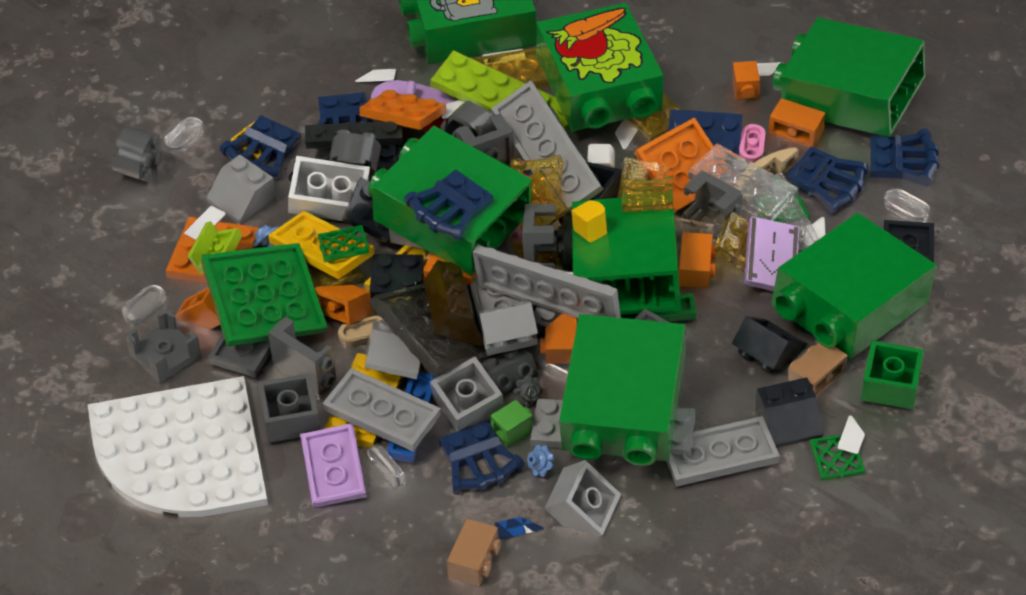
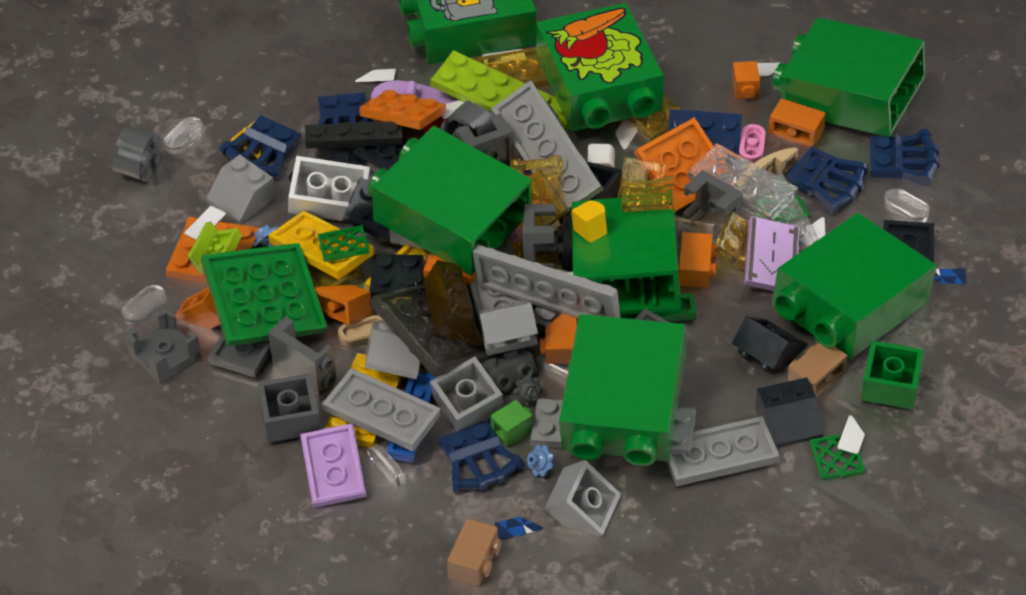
white plate [88,376,268,517] -> none
dark grey brick [329,130,381,177] -> none
dark blue plate [404,169,494,241] -> none
none -> sticker [934,269,967,284]

